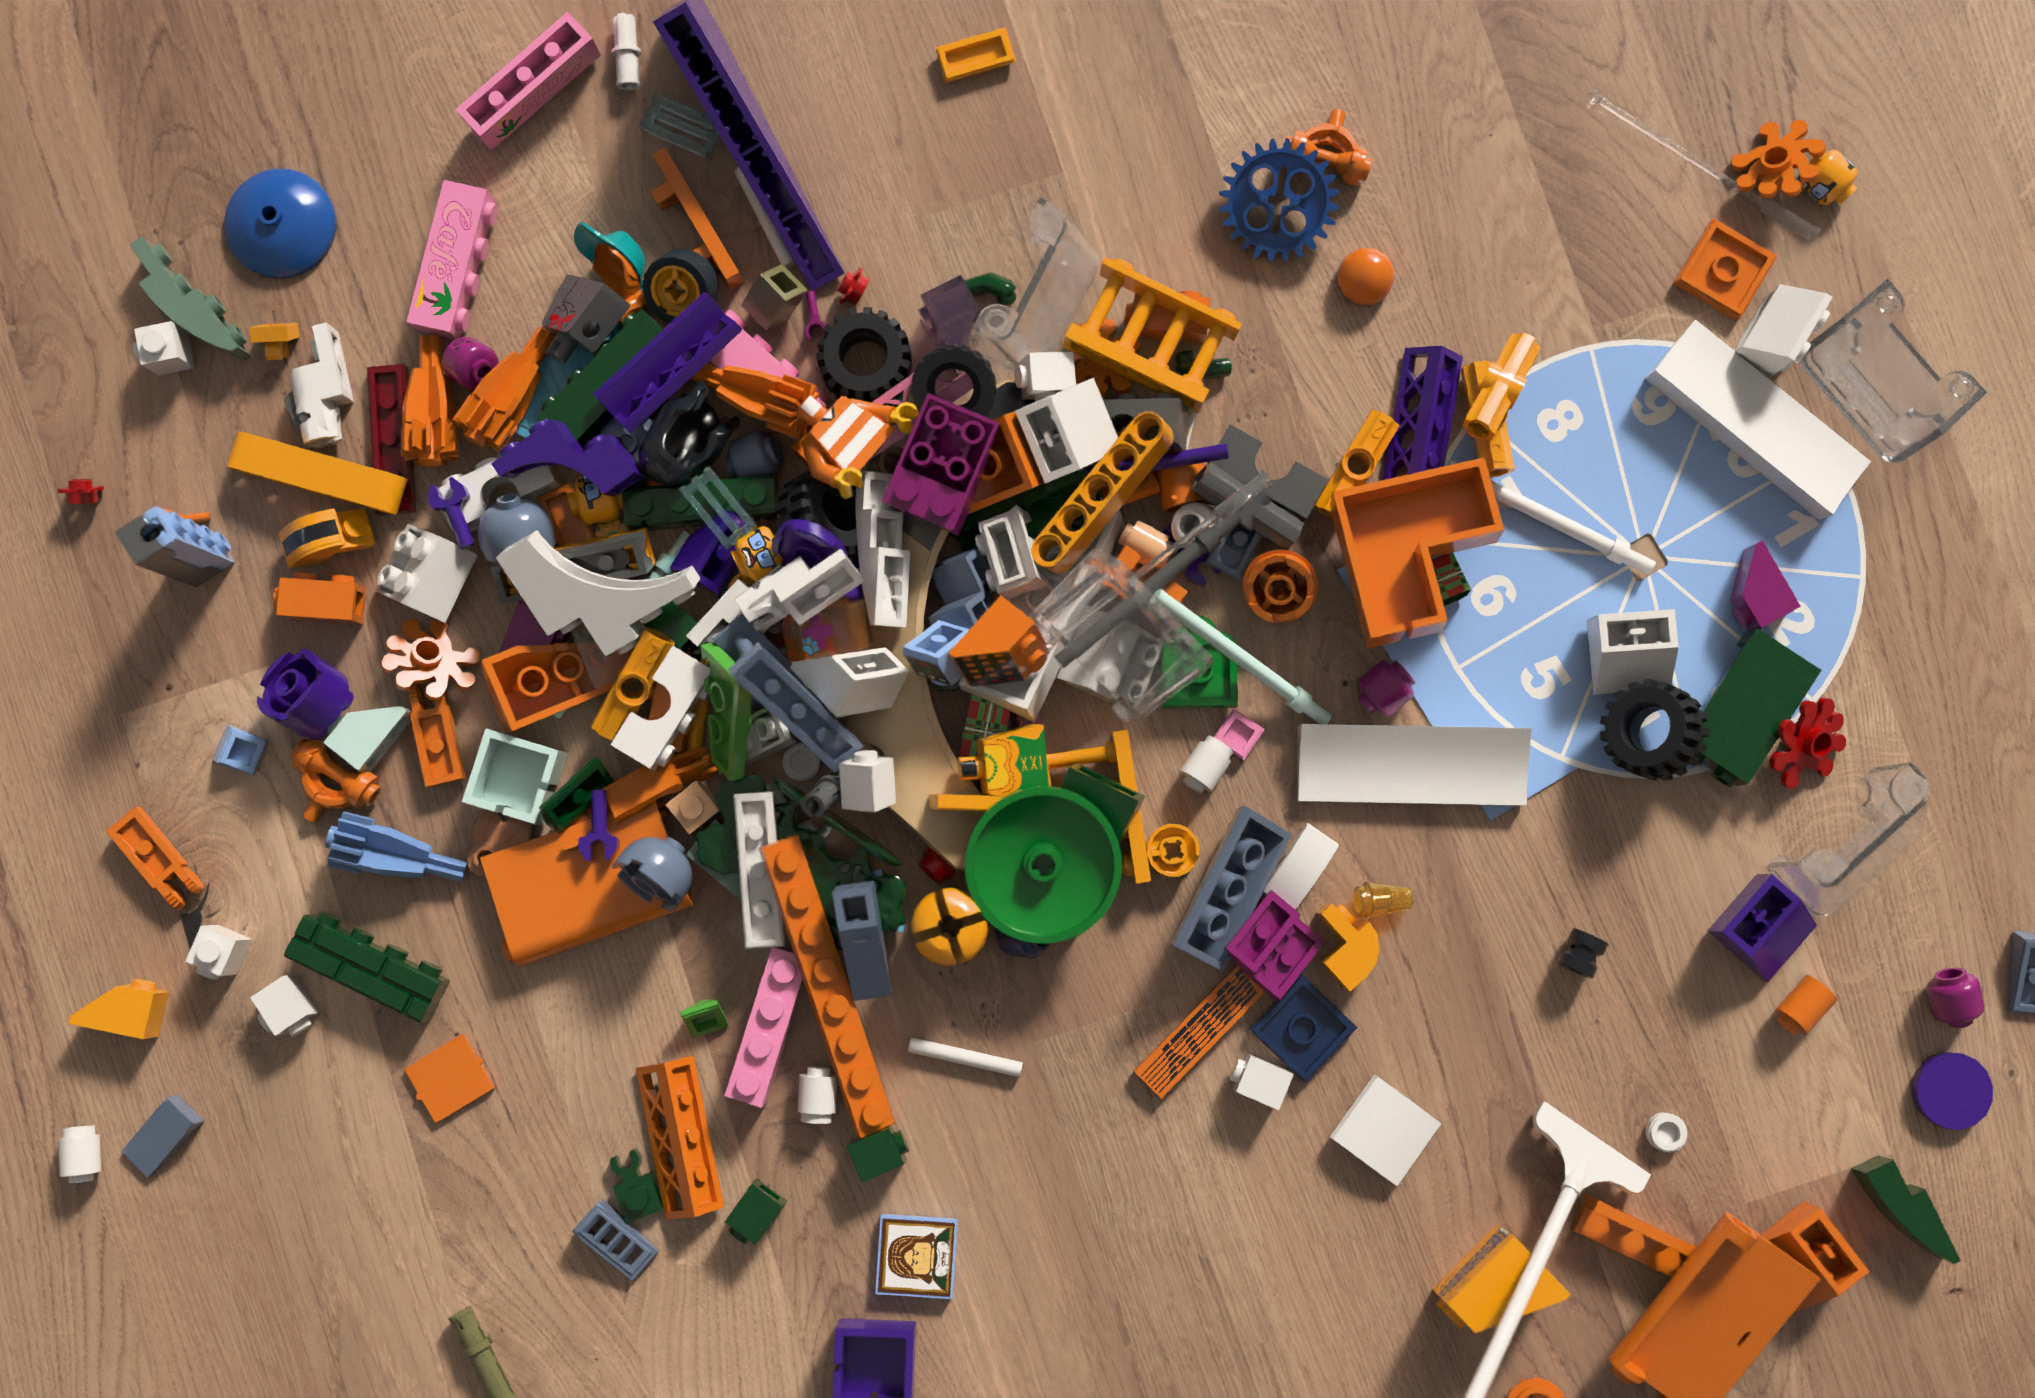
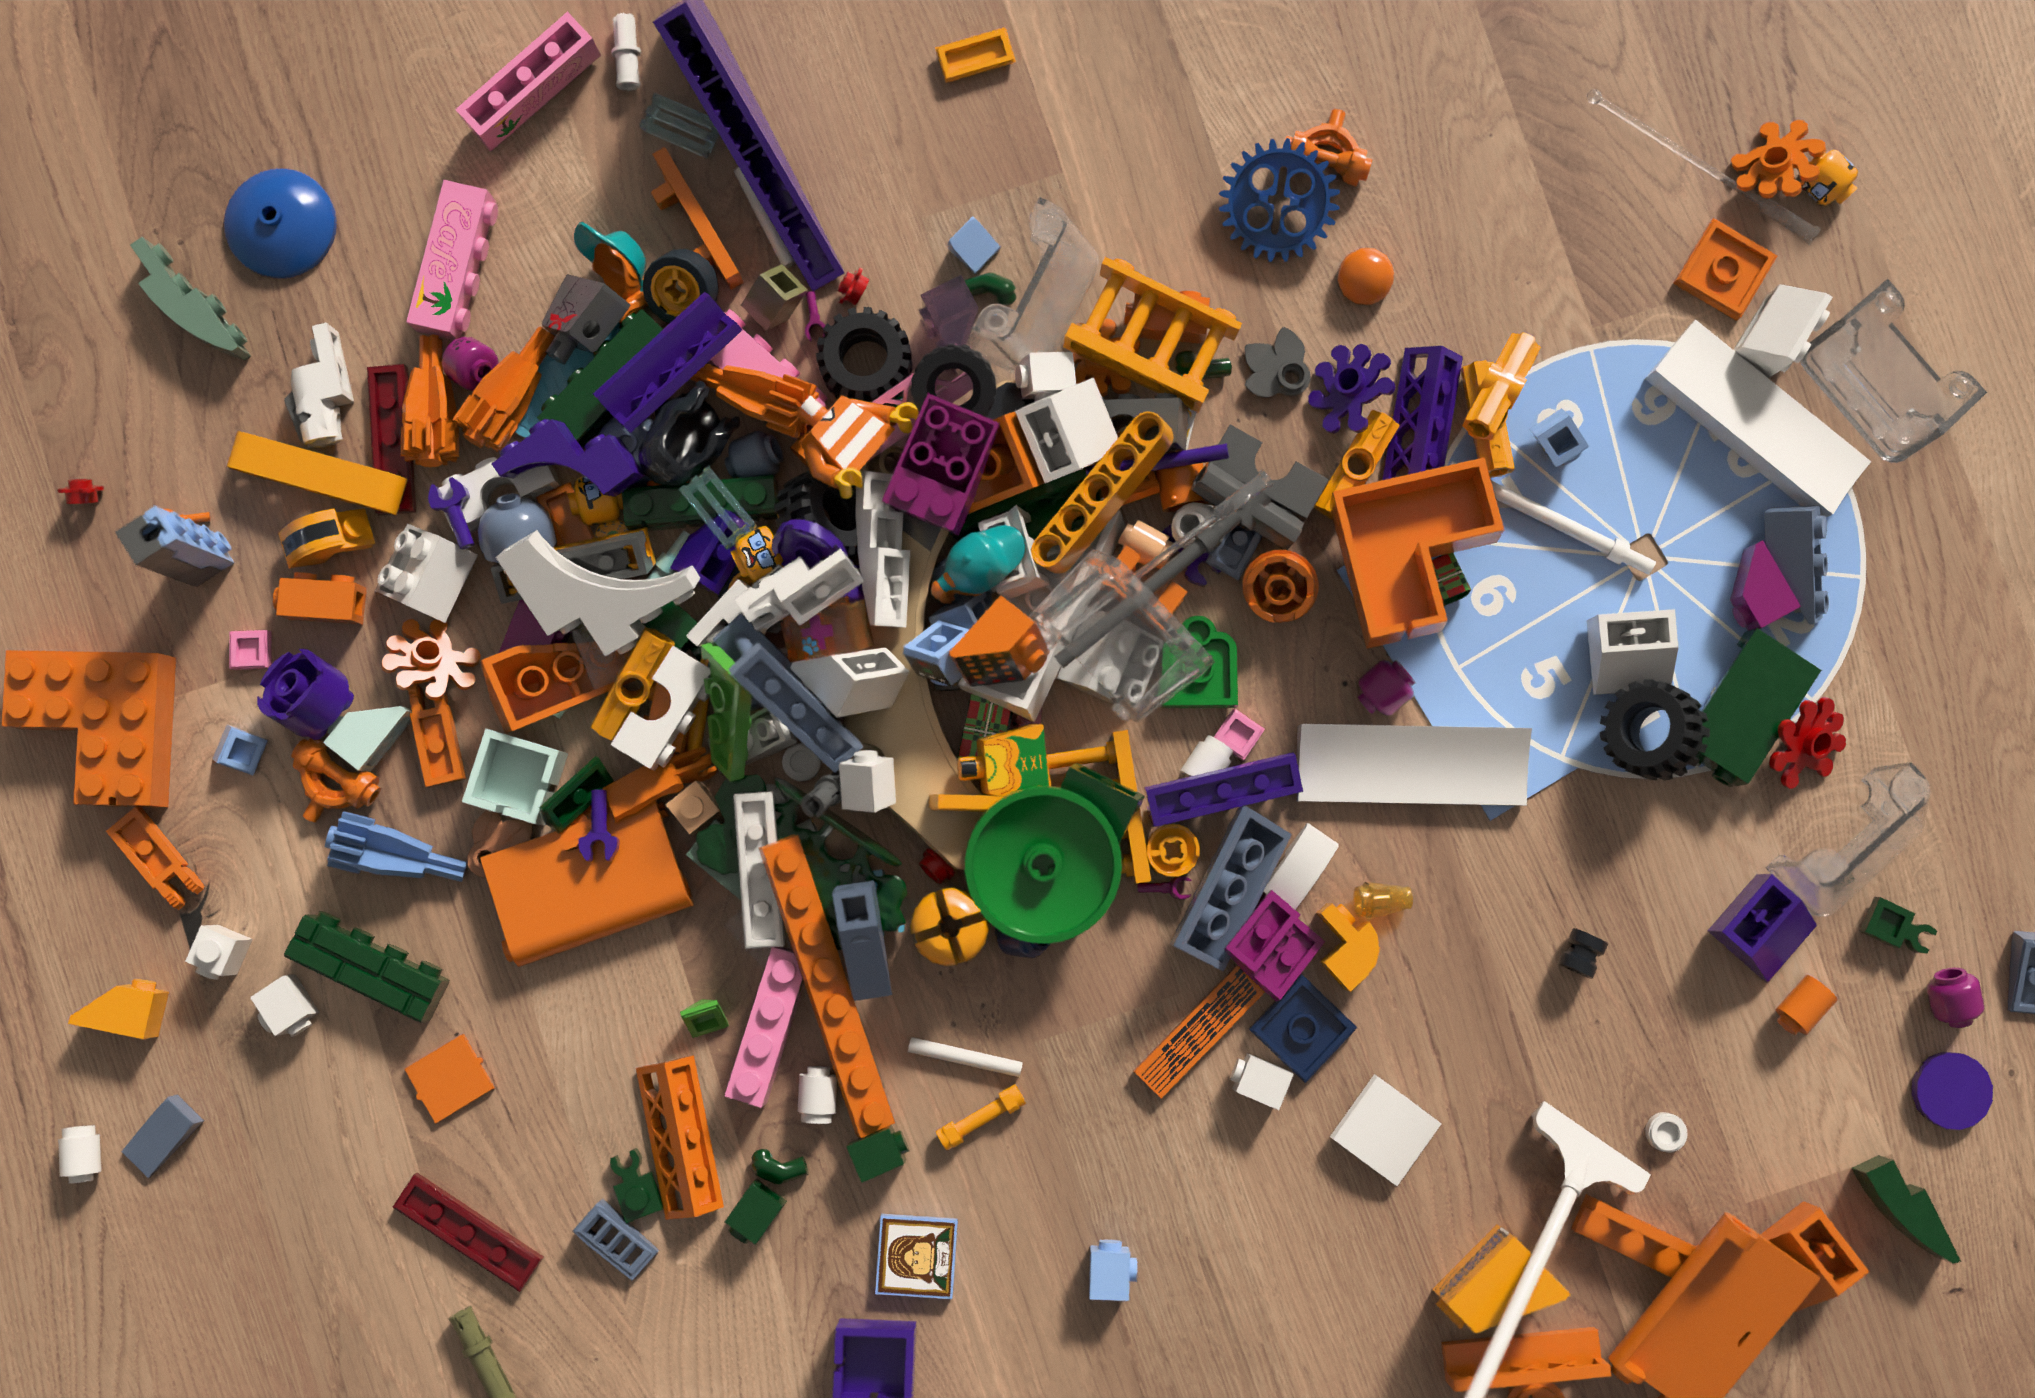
white brick [133,321,195,376] -> none
light orange tile [249,323,300,360] -> none
sand blue cylinder [612,837,692,911] -> none
light aqua bar [1151,589,1332,724] -> none
none -> orange piece [2,650,176,807]
none -> bright pink tile [229,630,272,670]
none -> dark red tile [392,1173,544,1292]
none -> dark green arm [751,1149,809,1185]
none -> teal hair [931,525,1025,604]
none -> light orange bar [936,1084,1027,1151]
none -> light blue slope [948,217,1001,274]
none -> light blue brick [1089,1240,1137,1301]
none -> magenta hand [1138,876,1192,899]
none -> dark purple fence [1144,752,1303,827]
none -> dark grey plate [1244,327,1311,398]
none -> dark purple animal [1308,344,1396,434]
none -> orange fence [1441,1327,1611,1392]
none -> light blue brick [1530,408,1590,468]
none -> sand blue slope [1764,506,1829,624]
none -> dark green plate [1860,897,1937,954]

